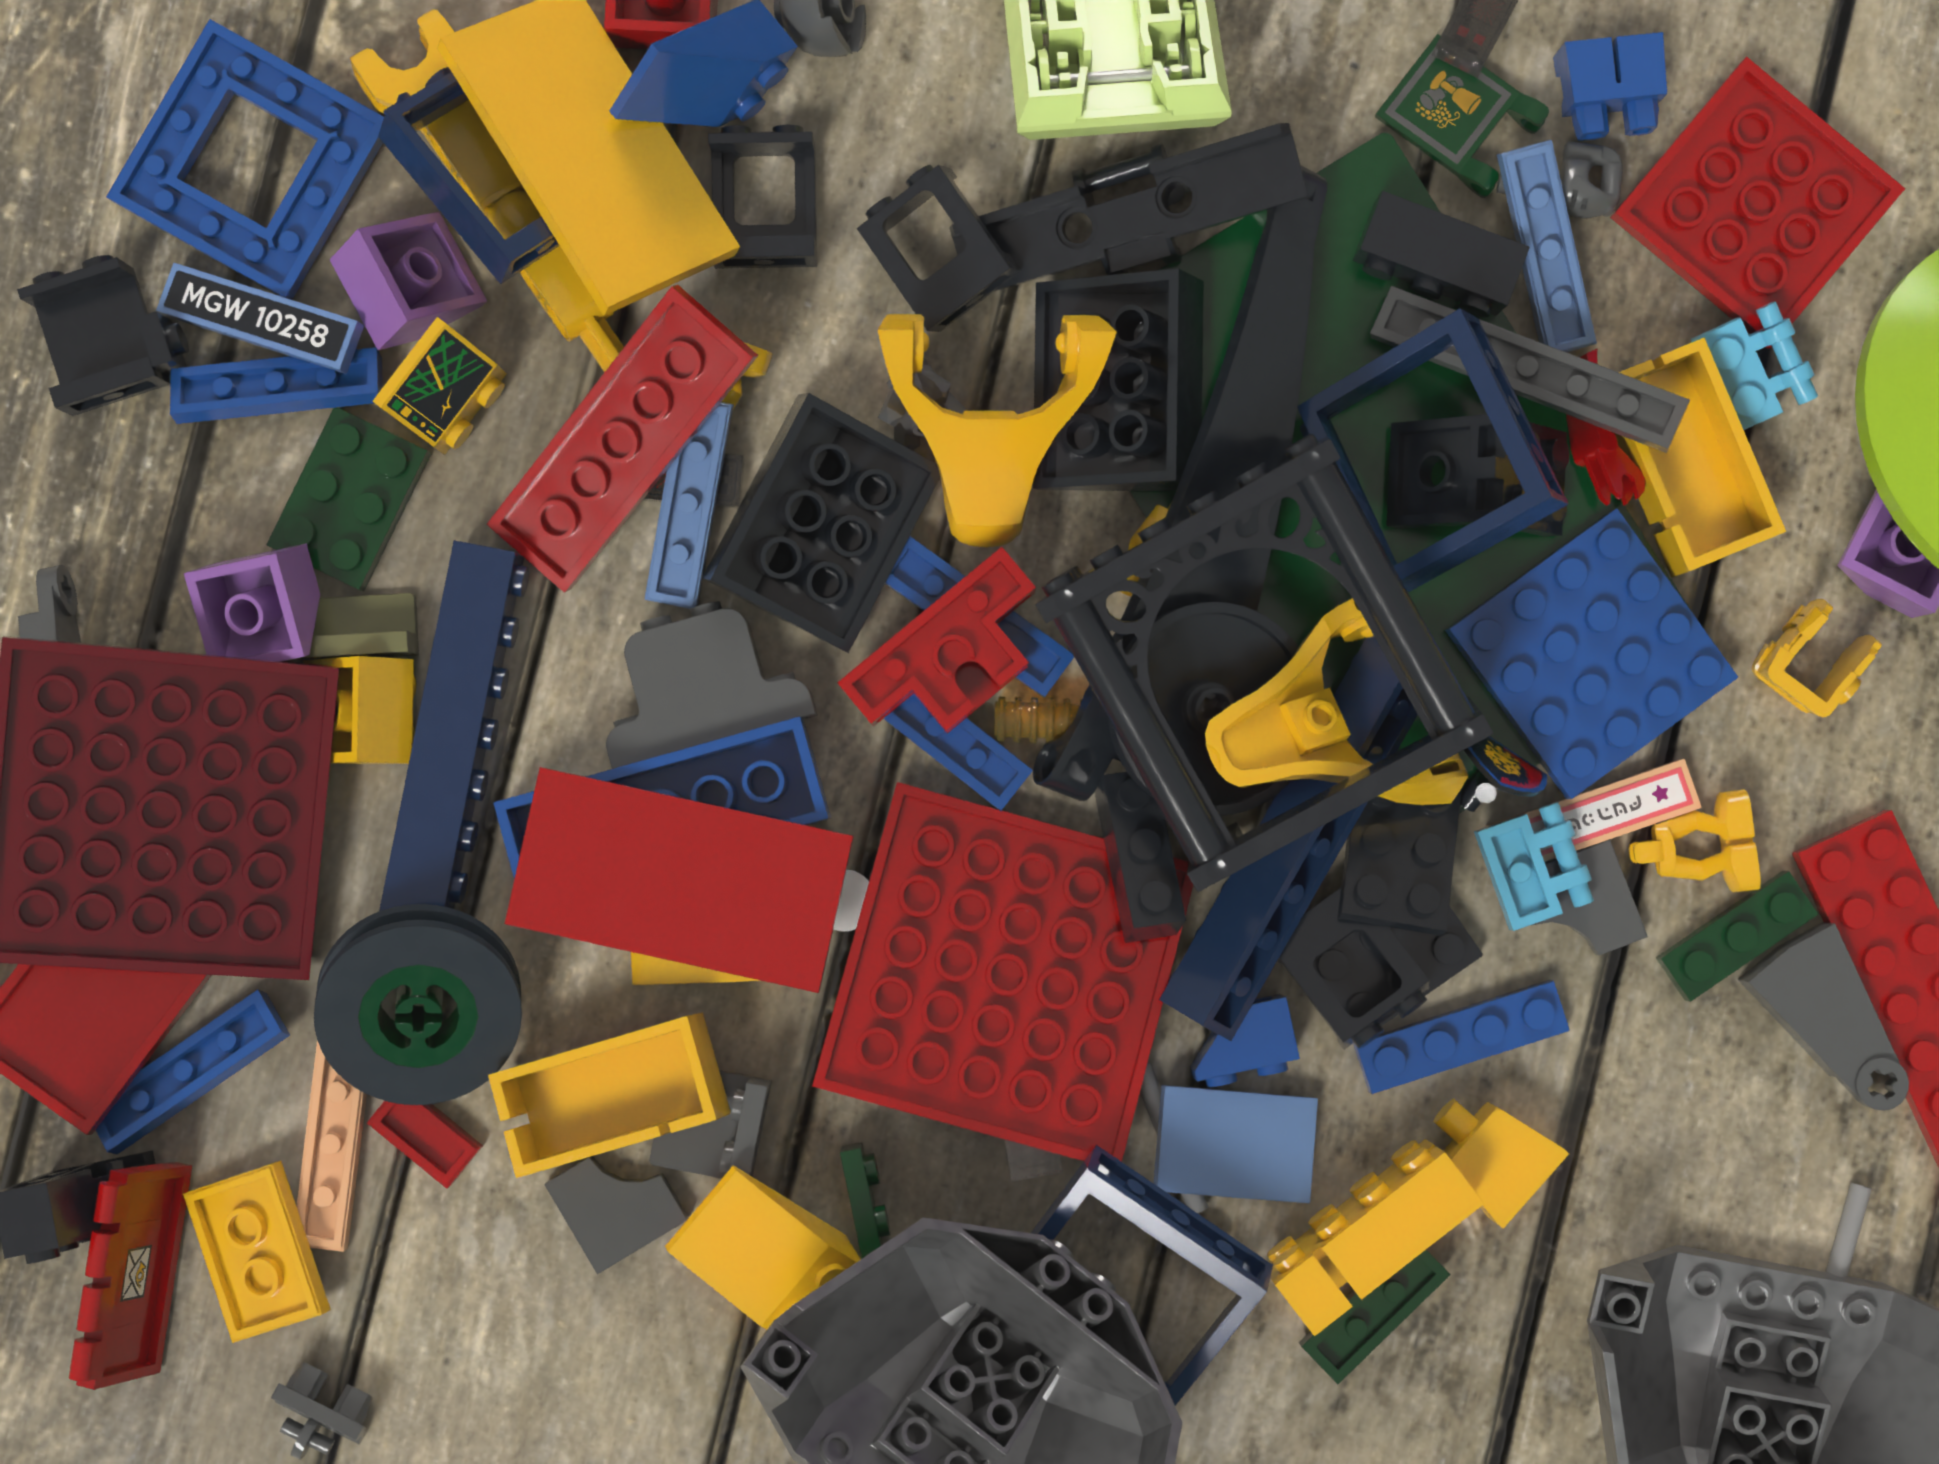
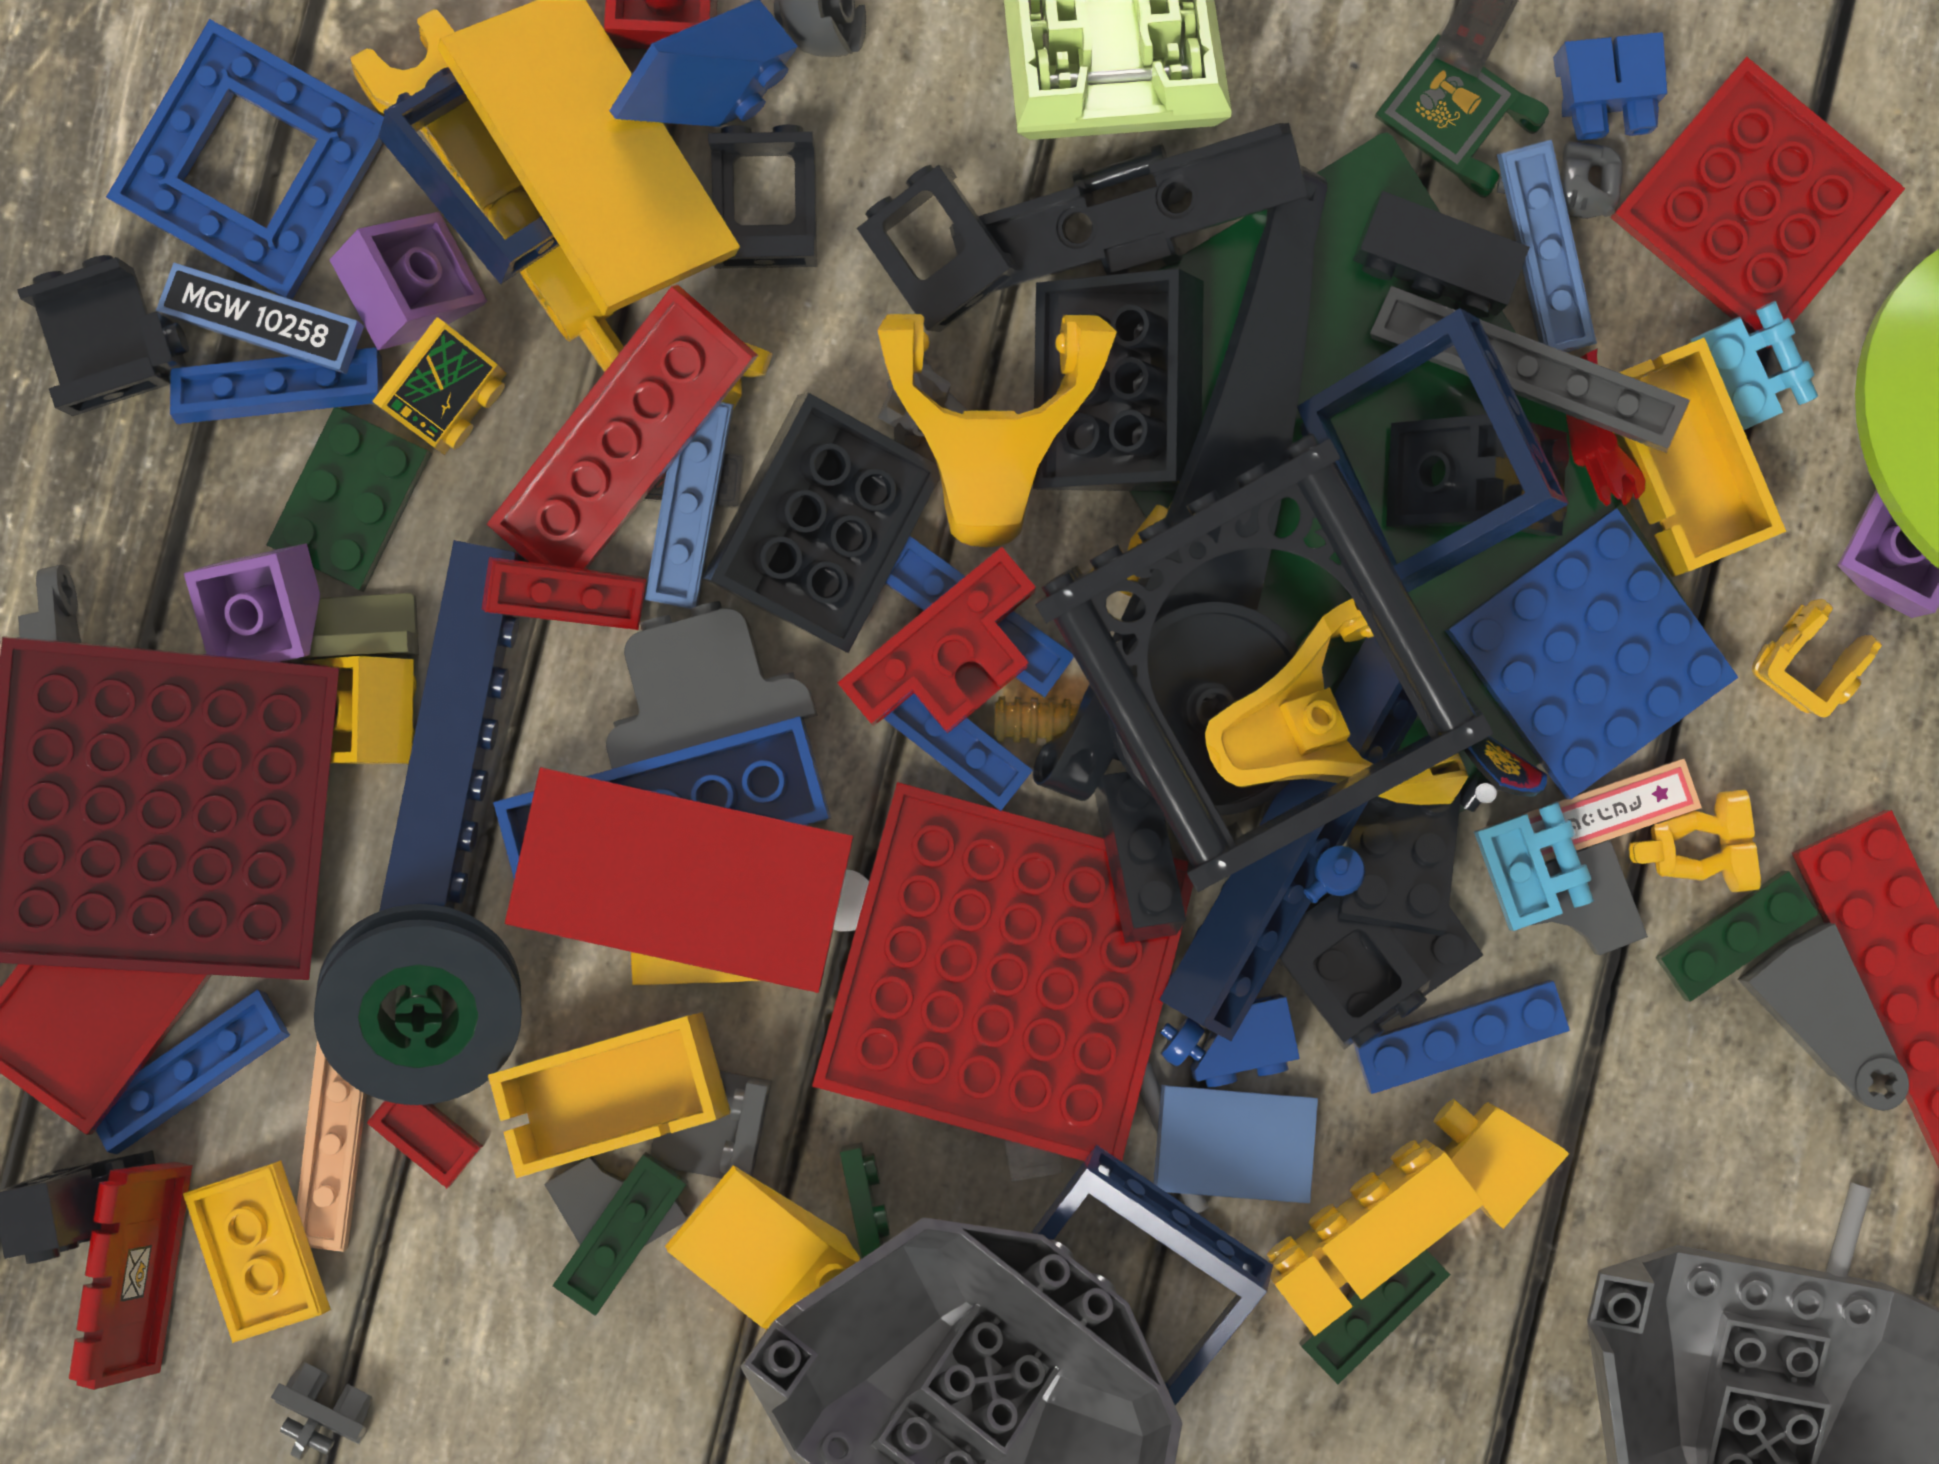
none -> red tile [481,557,647,630]
none -> dark green plate [552,1152,688,1316]
none -> blue piece [1160,1018,1205,1066]
none -> blue piece [1303,846,1365,903]

